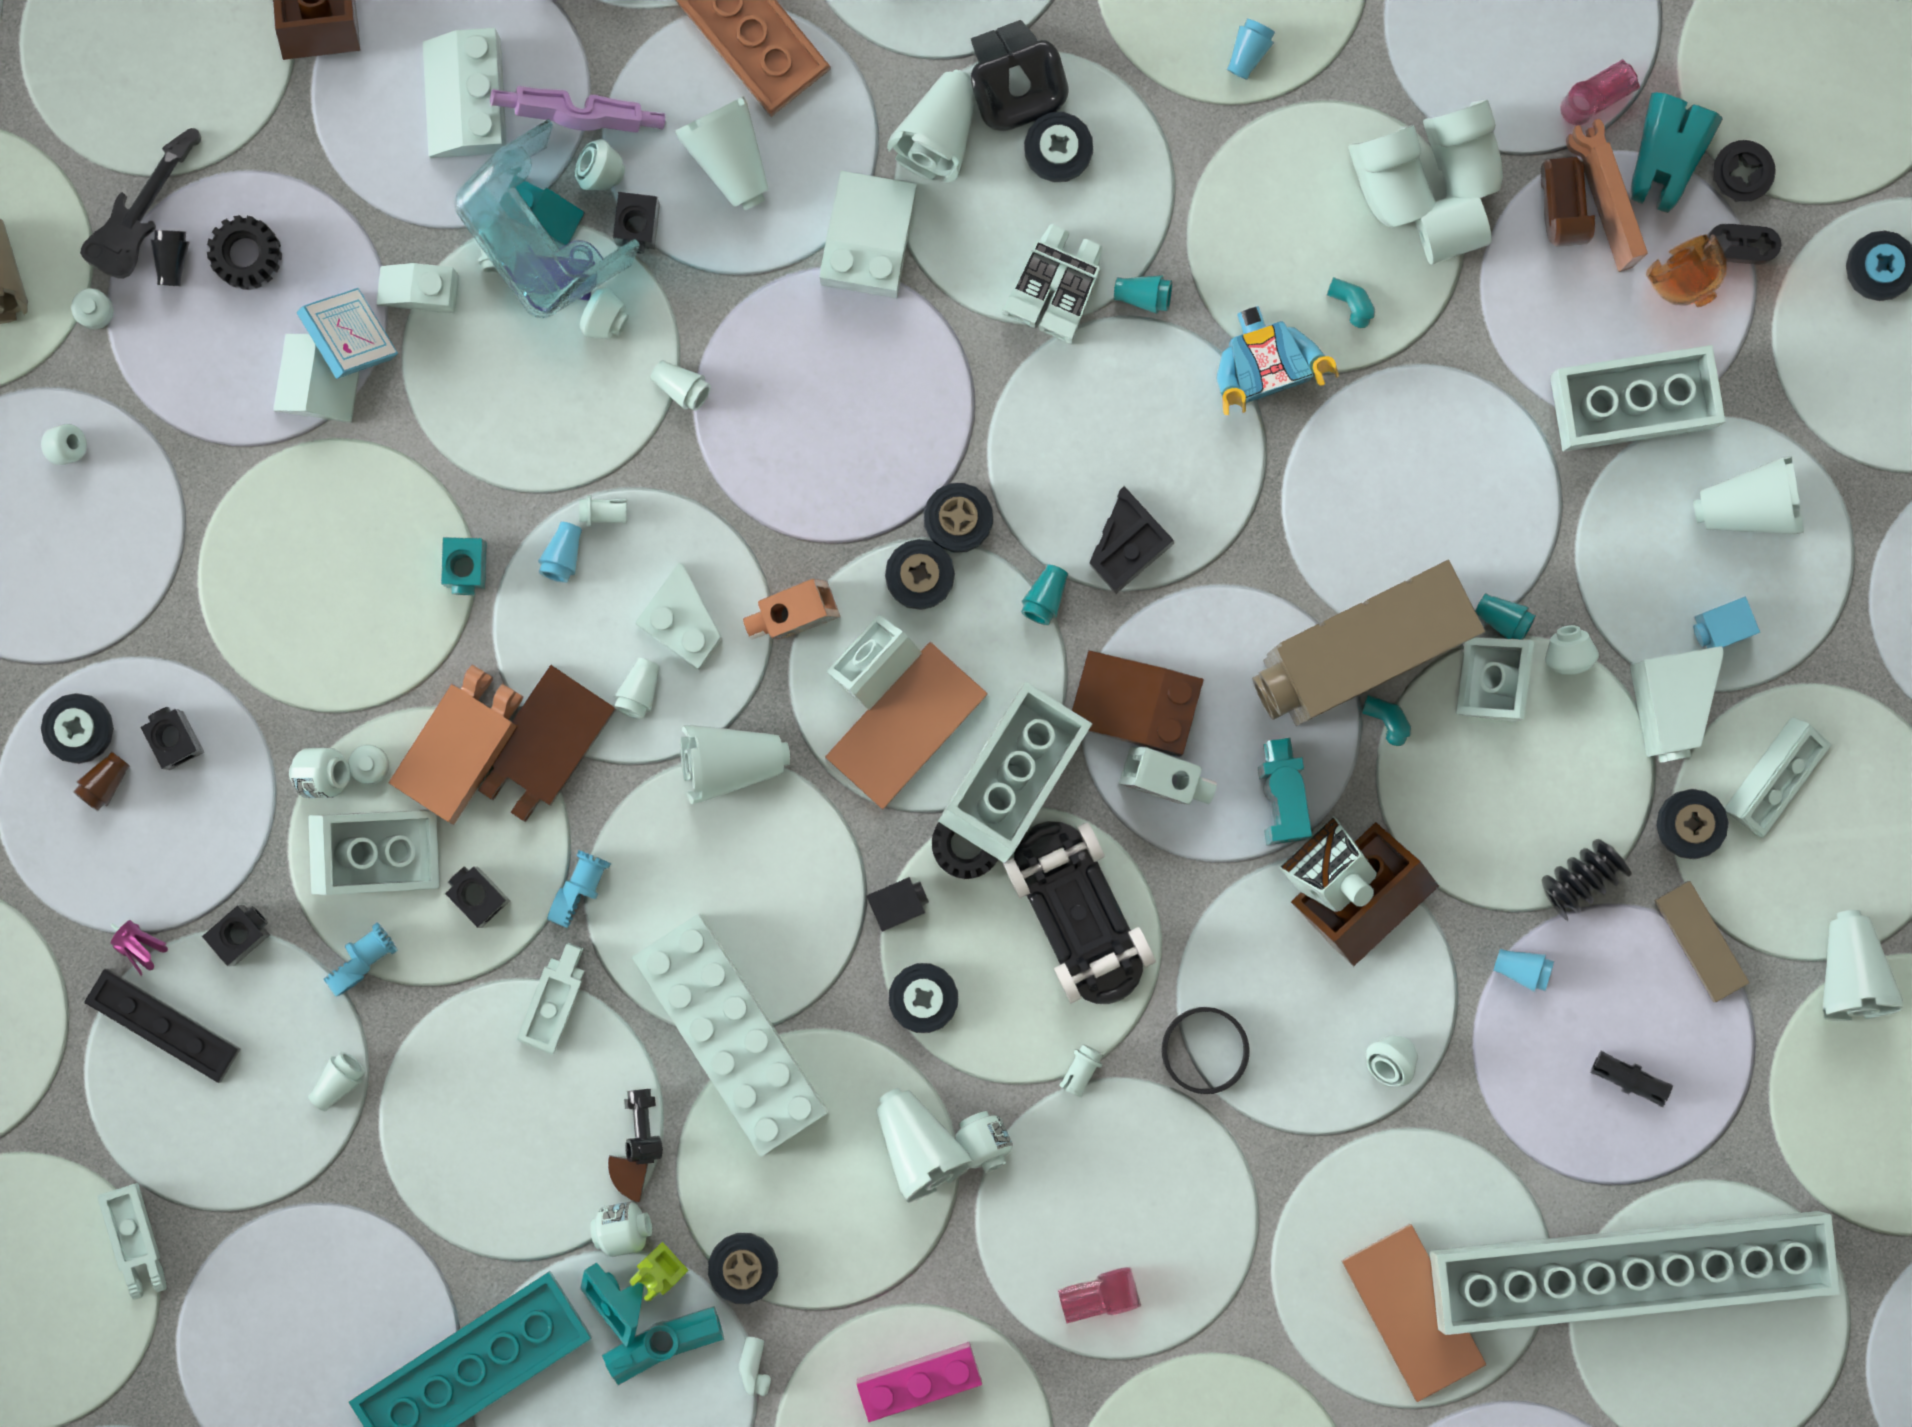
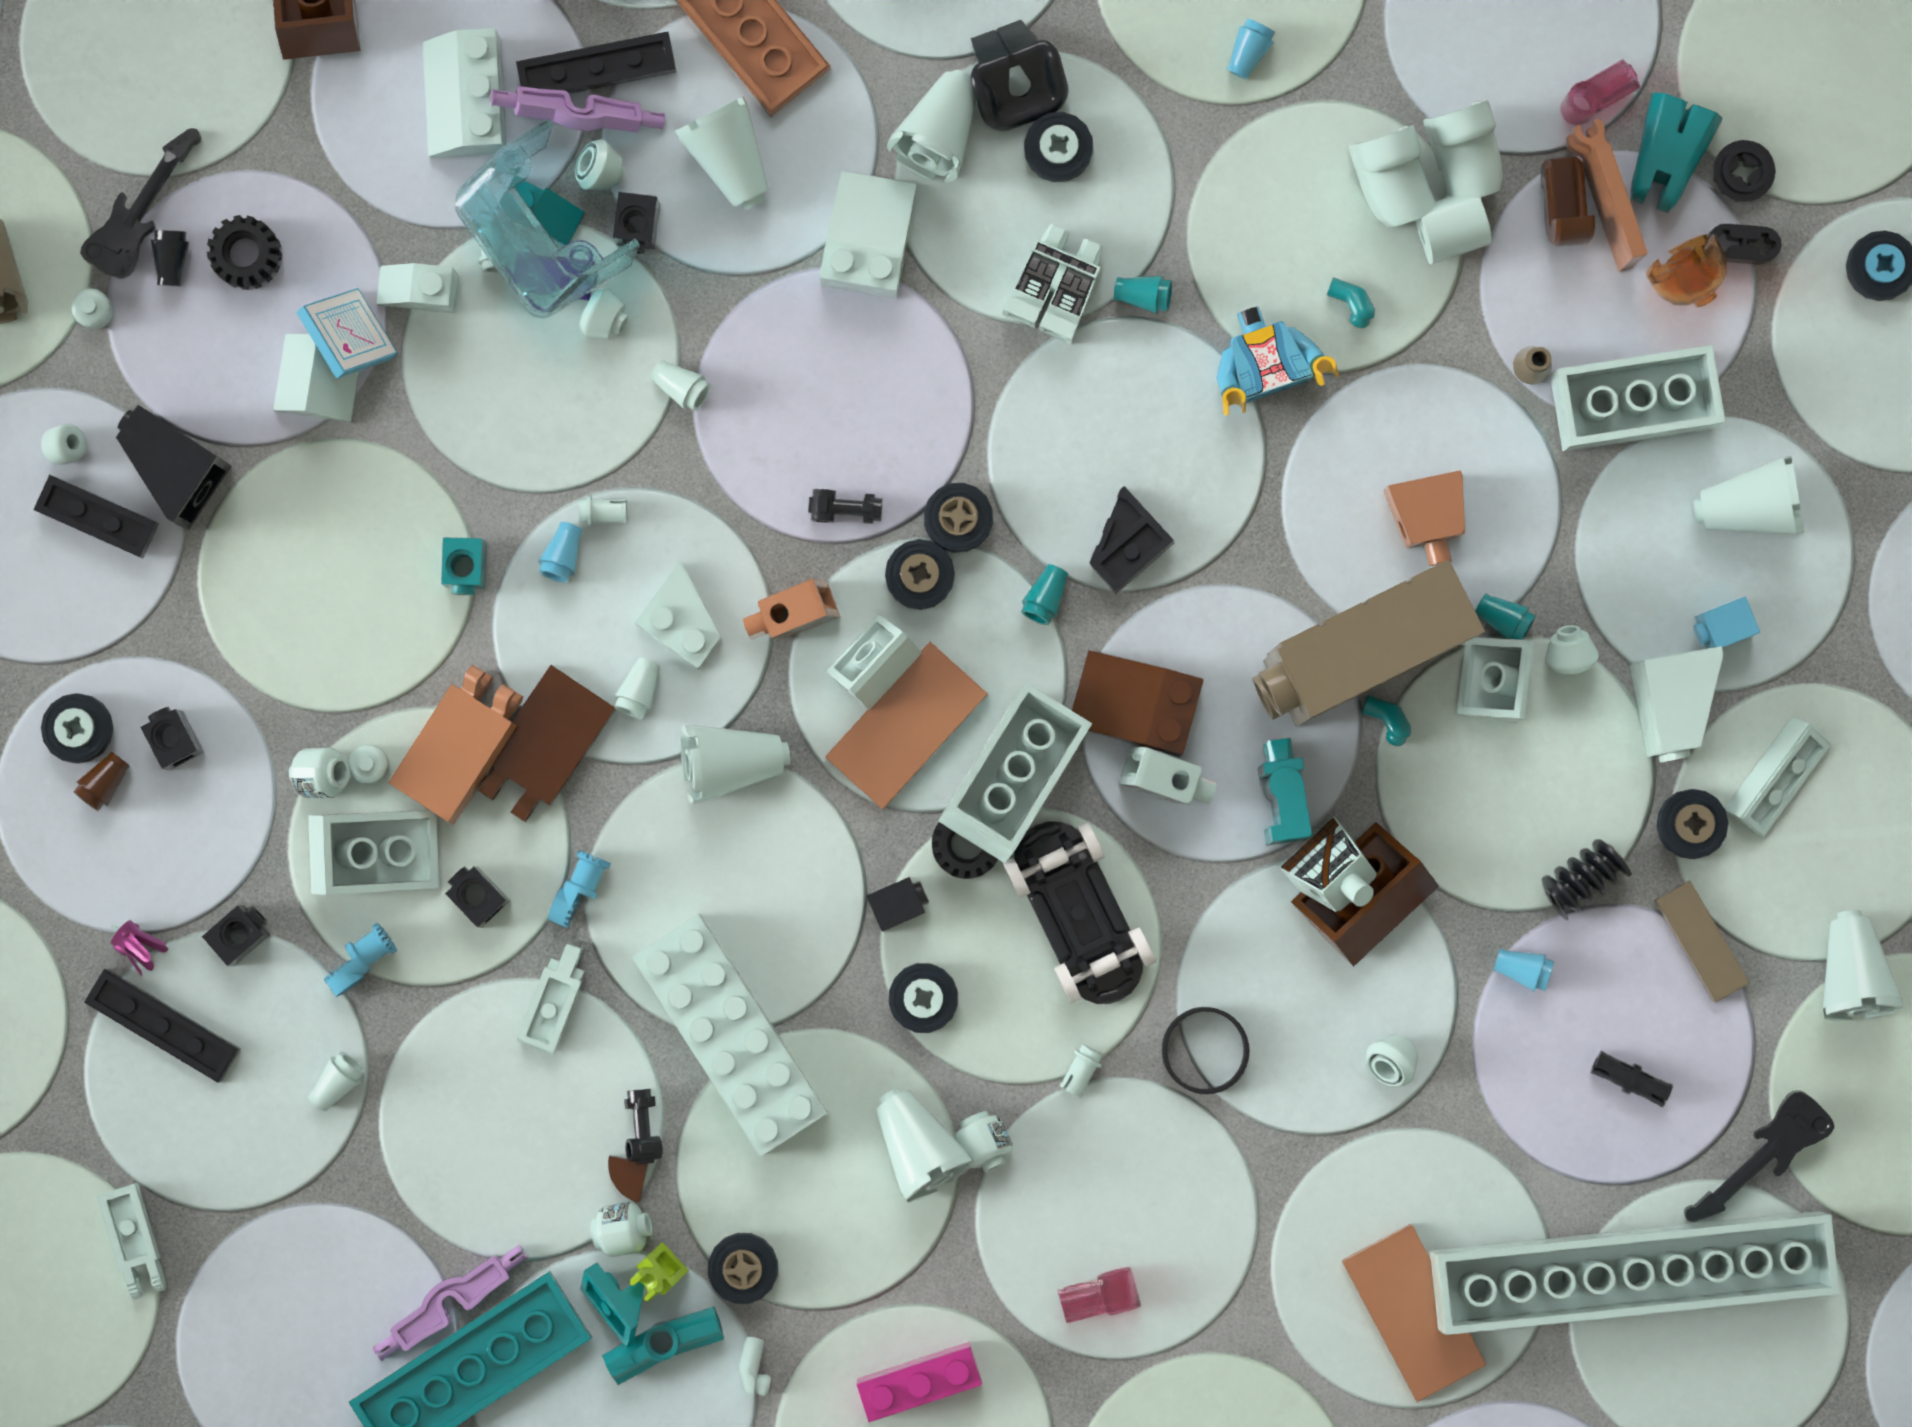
none -> black plate [33,474,159,559]
none -> black slope [116,405,232,530]
none -> lavender piece [373,1244,528,1361]
none -> black plate [516,31,677,94]
none -> black bar [808,489,883,524]
none -> nougat torso [1384,470,1465,566]
none -> dark tan cone [1513,346,1552,385]
none -> black piece [1684,1090,1835,1222]

